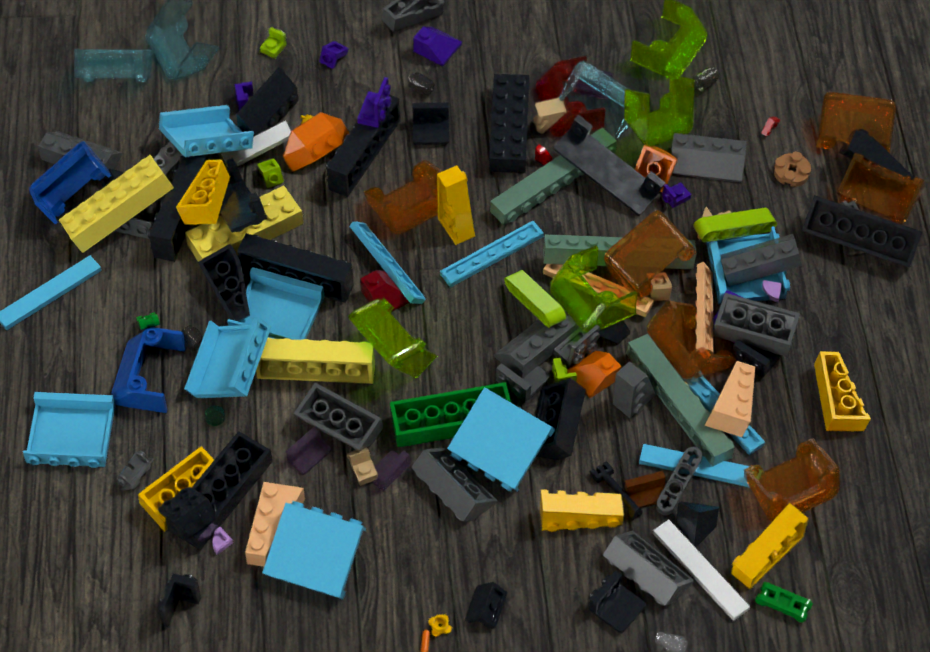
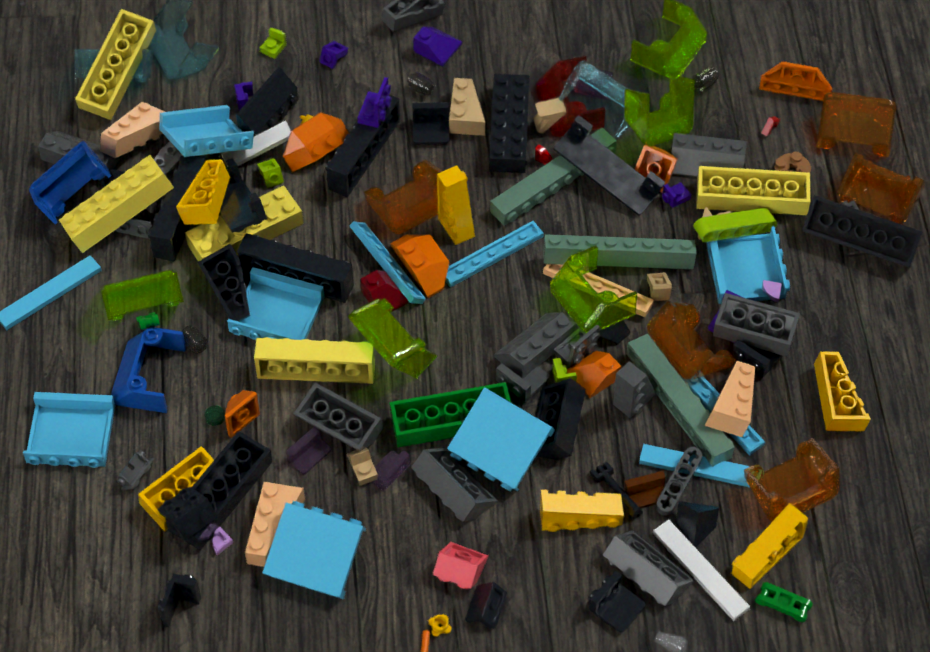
medium azure panel [184,317,271,398] -> none
lime beam [504,270,566,328] -> none
clear orange windscreen [604,210,697,301] -> none
light nougat plate [695,262,713,360] -> none
dark grey slope [720,234,802,287] -> none
black wedge [839,128,915,182] -> none
none -> light yellow brick [75,9,156,120]
none -> light nougat wedge [100,102,164,158]
none -> clear neon green windscreen [100,269,184,321]
none -> orange slope [225,390,260,438]
none -> orange wedge [390,234,449,298]
none -> coral slope [433,542,488,589]
none -> tan wedge [449,78,485,136]
none -> light yellow brick [696,166,810,215]
none -> orange wedge [759,61,832,102]

